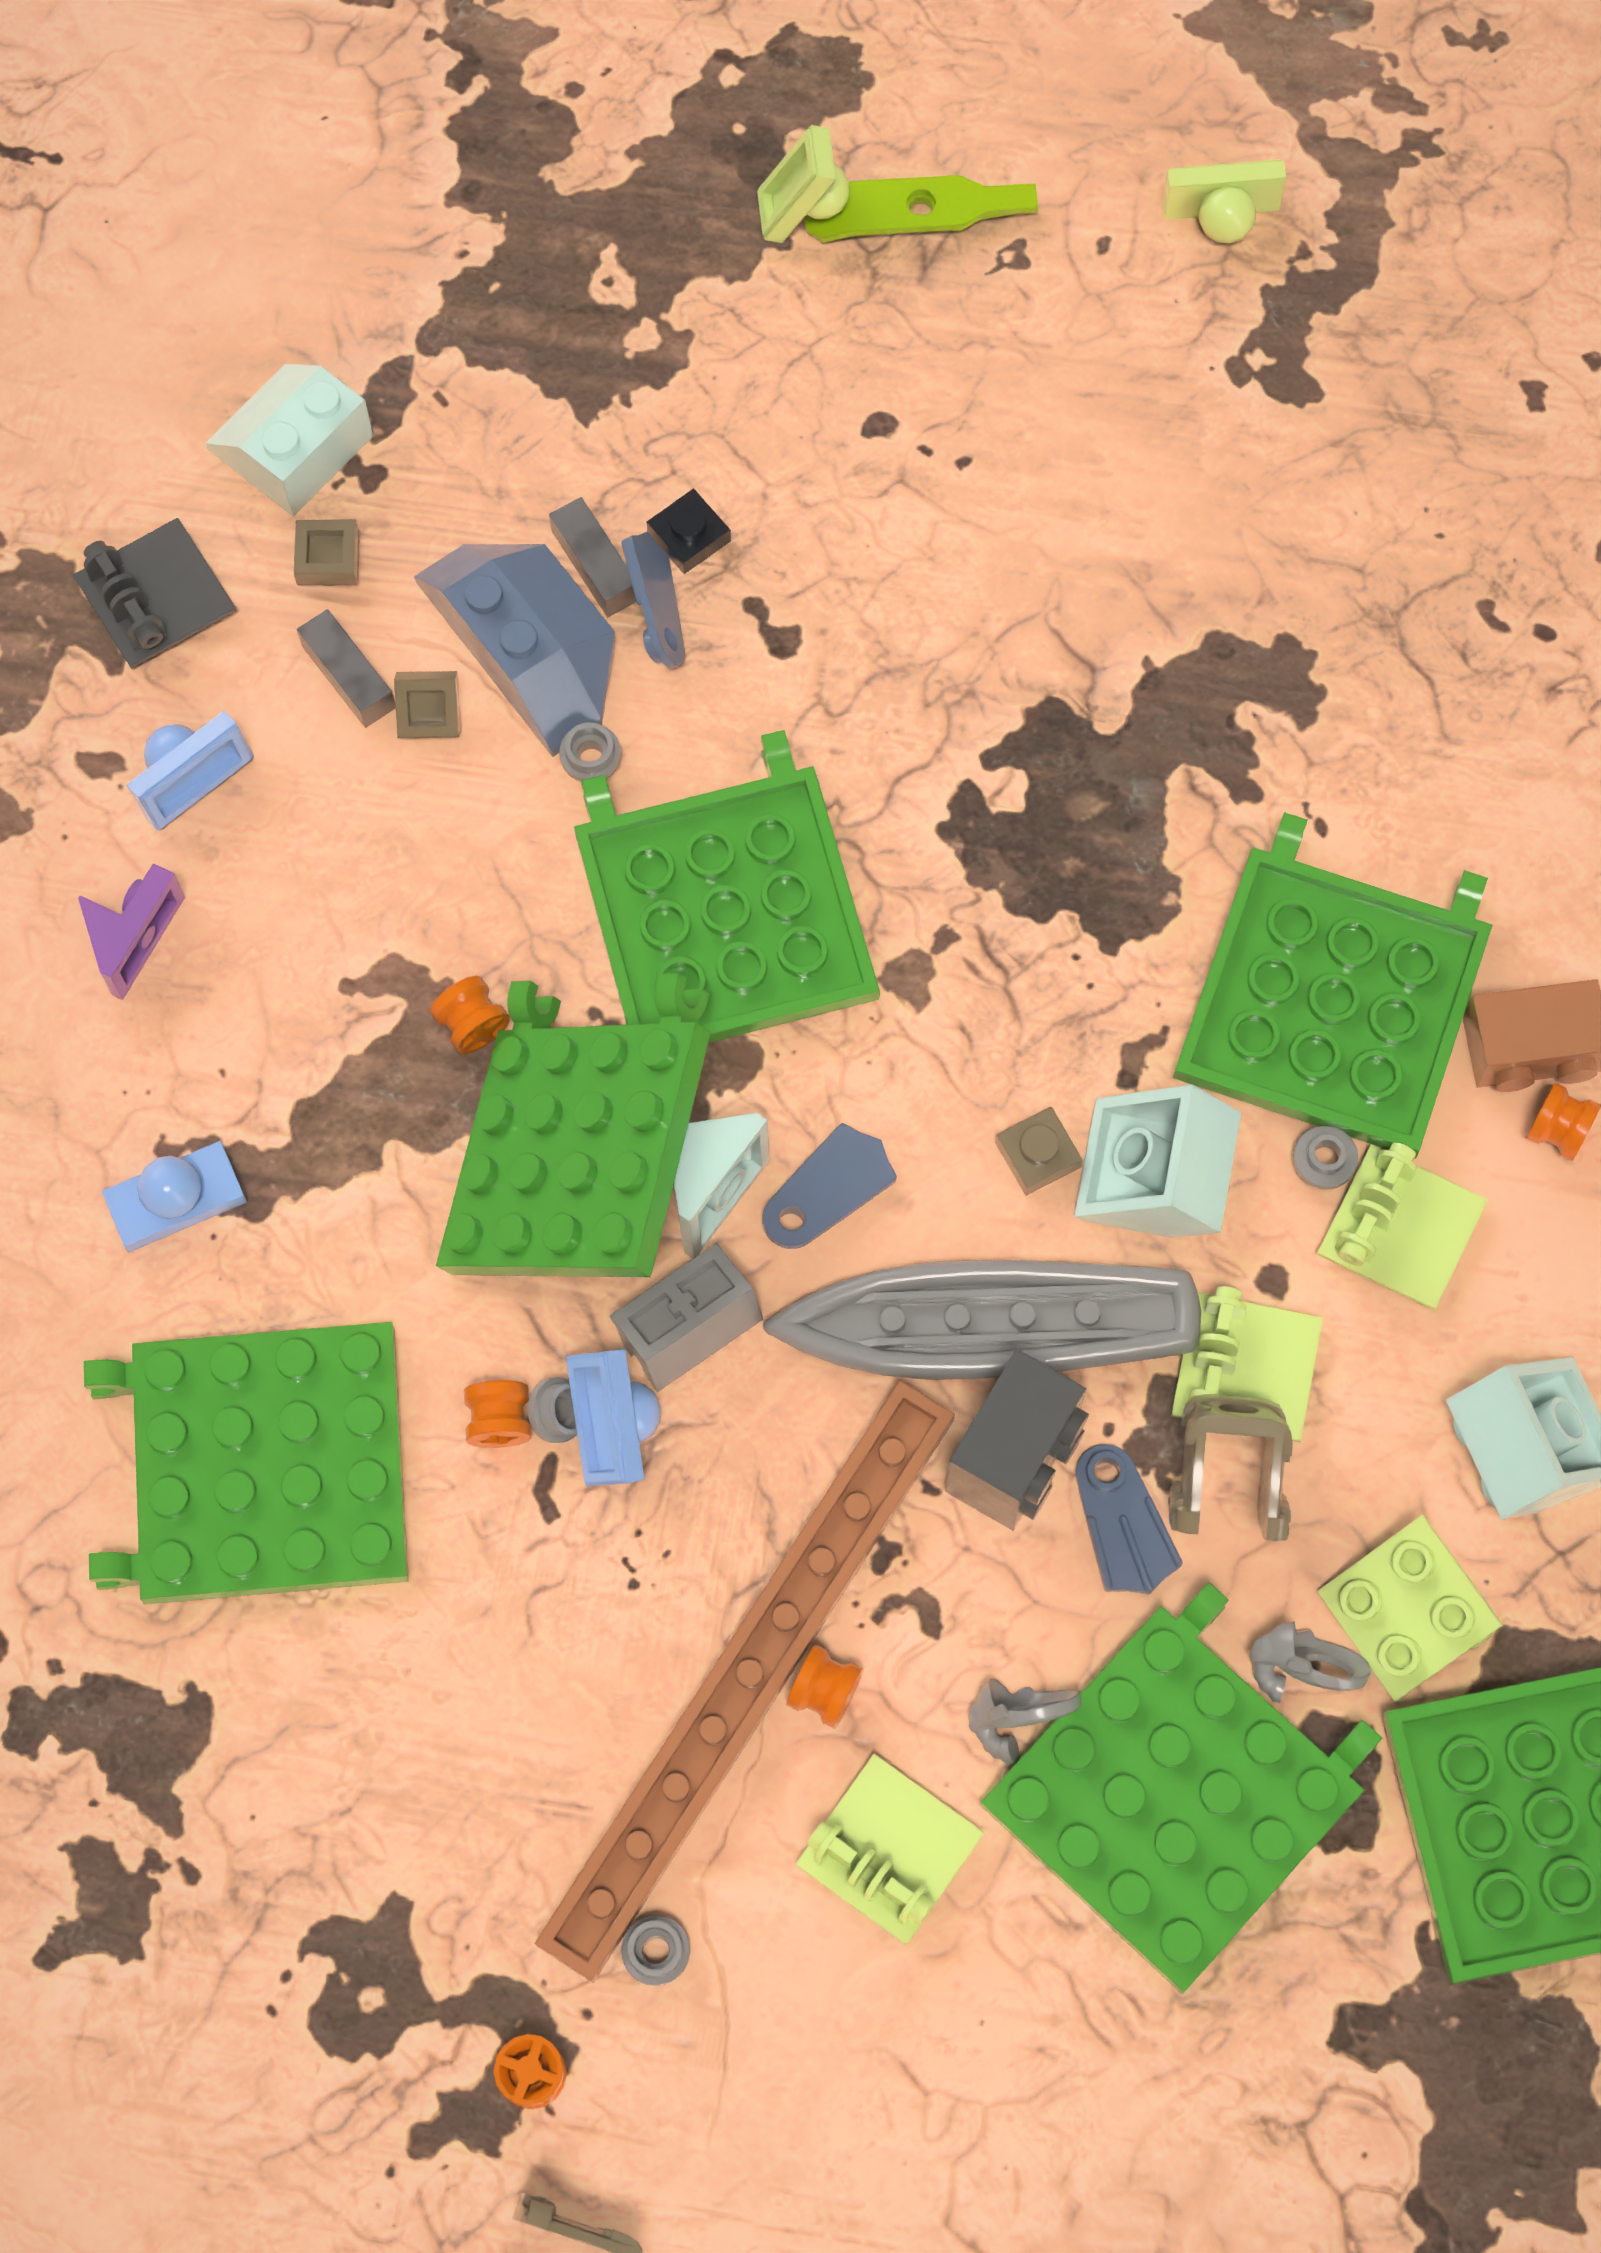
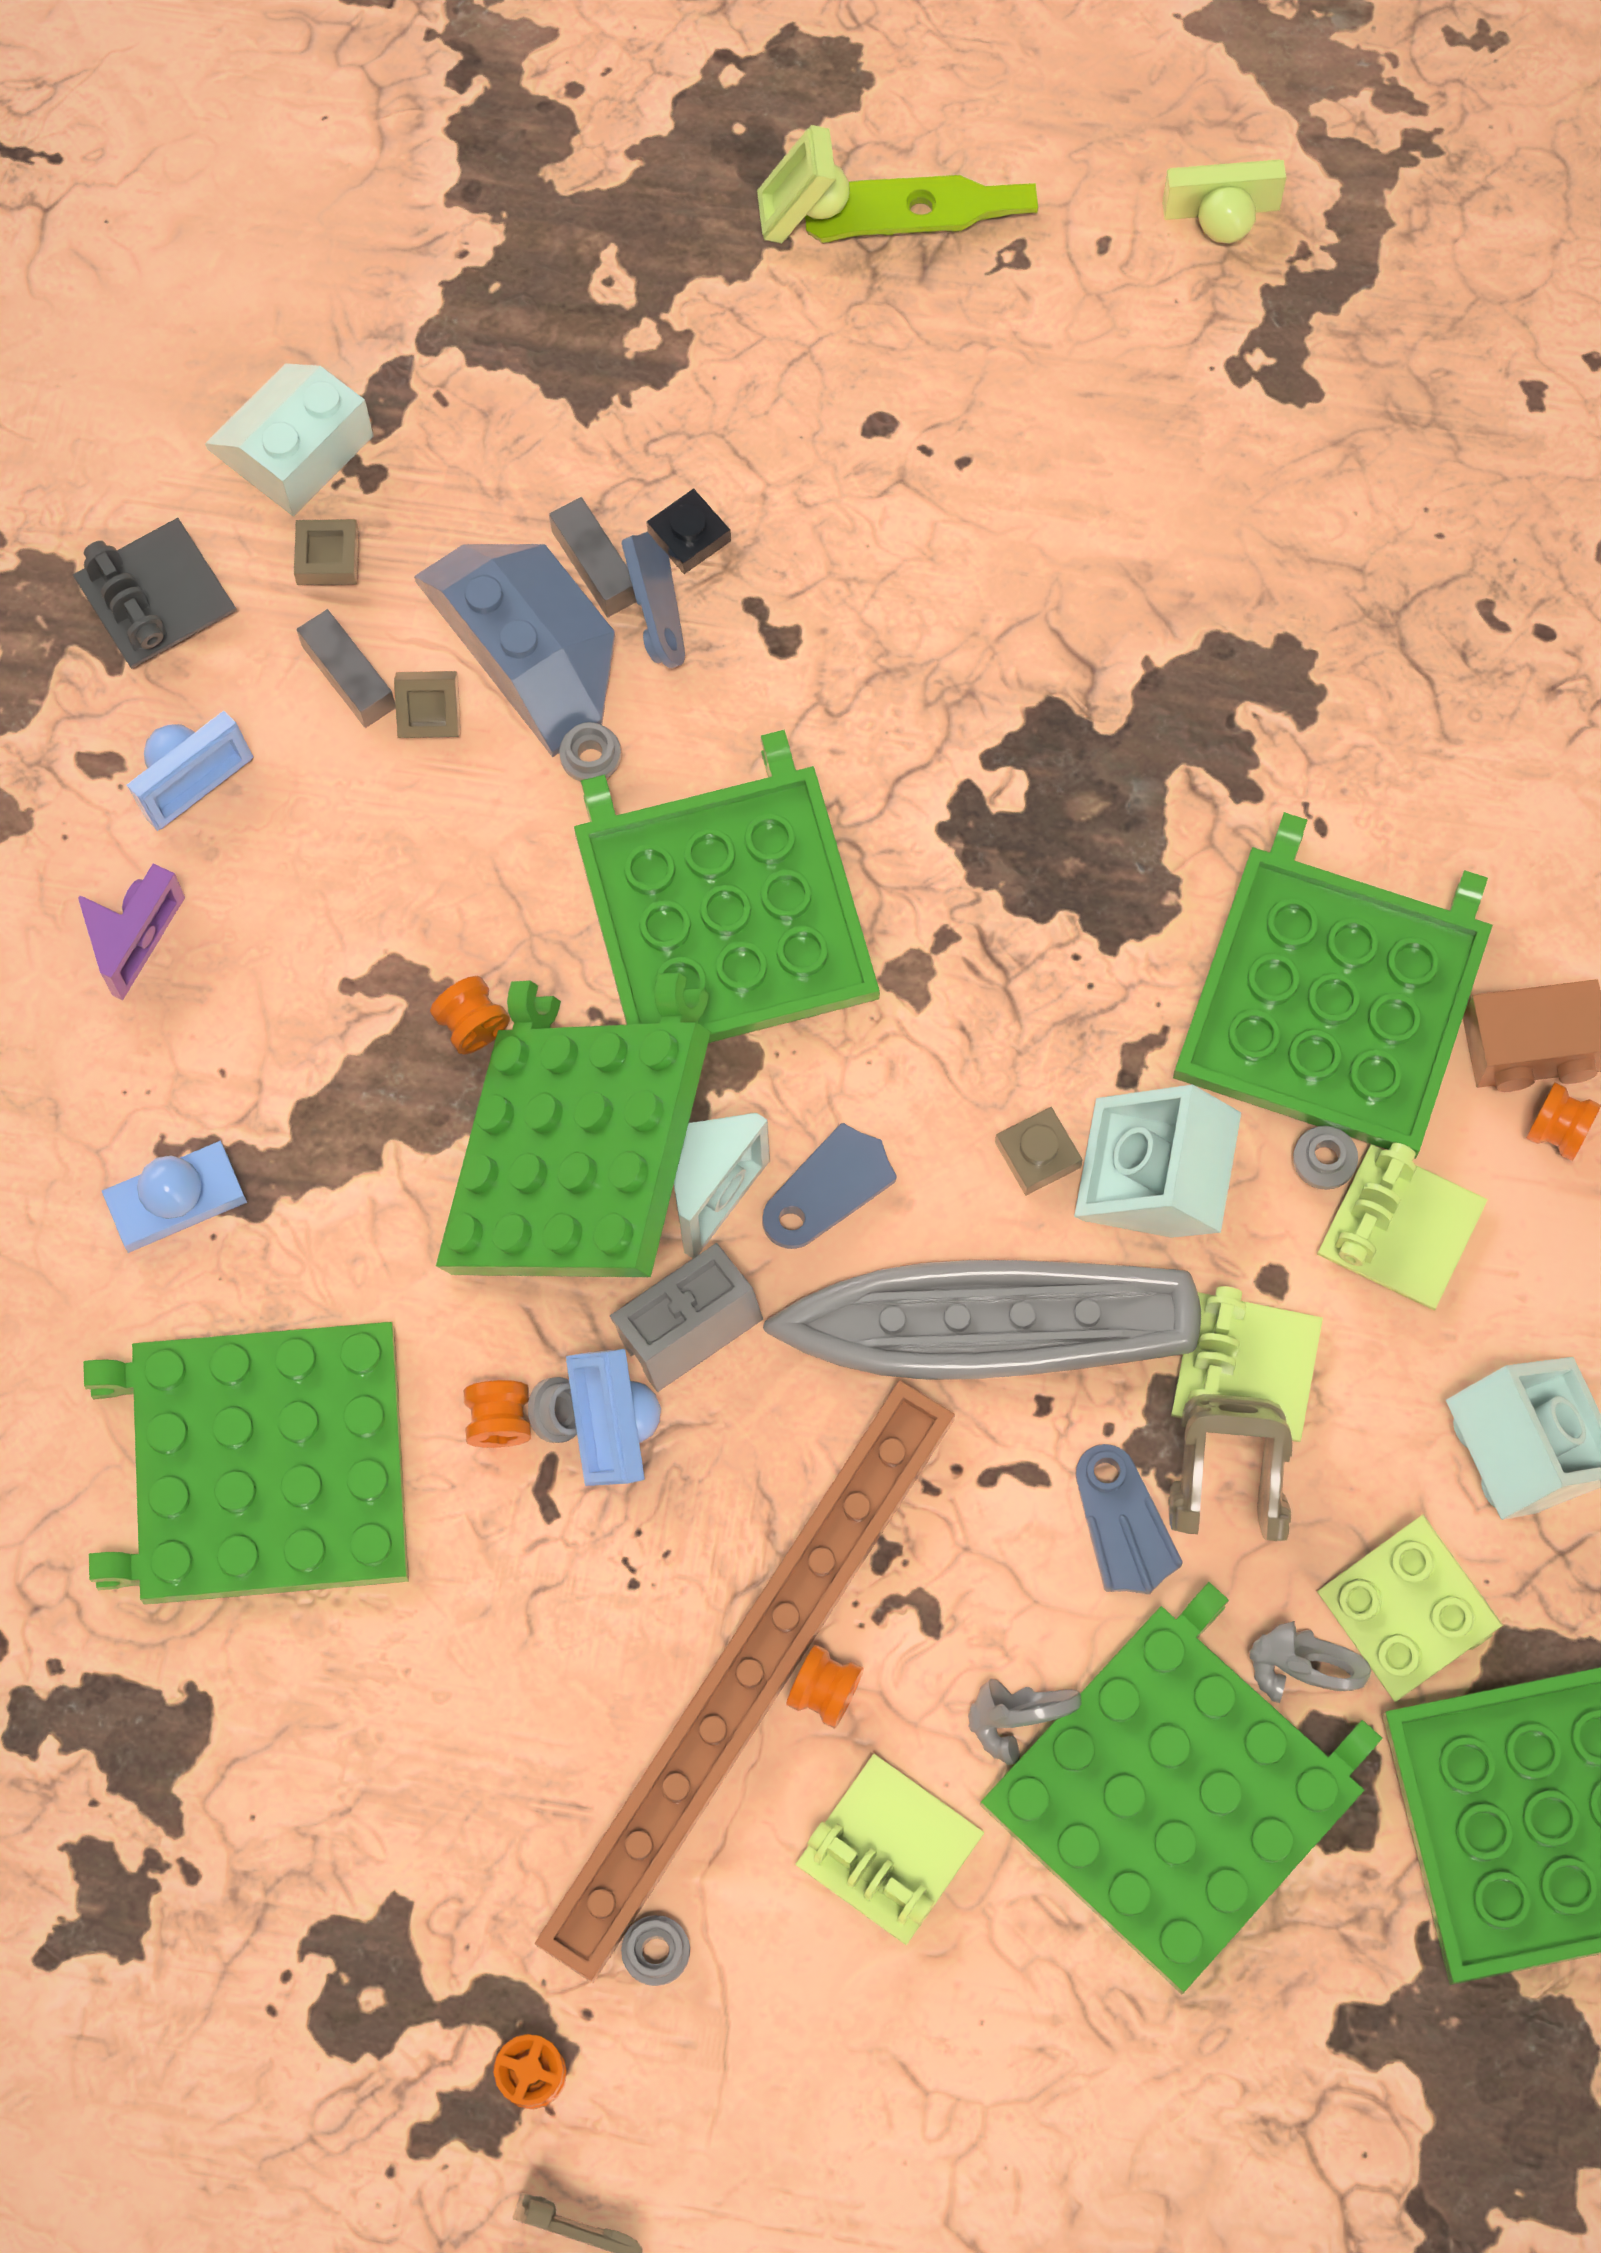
dark grey brick [945,1348,1090,1531] -> none

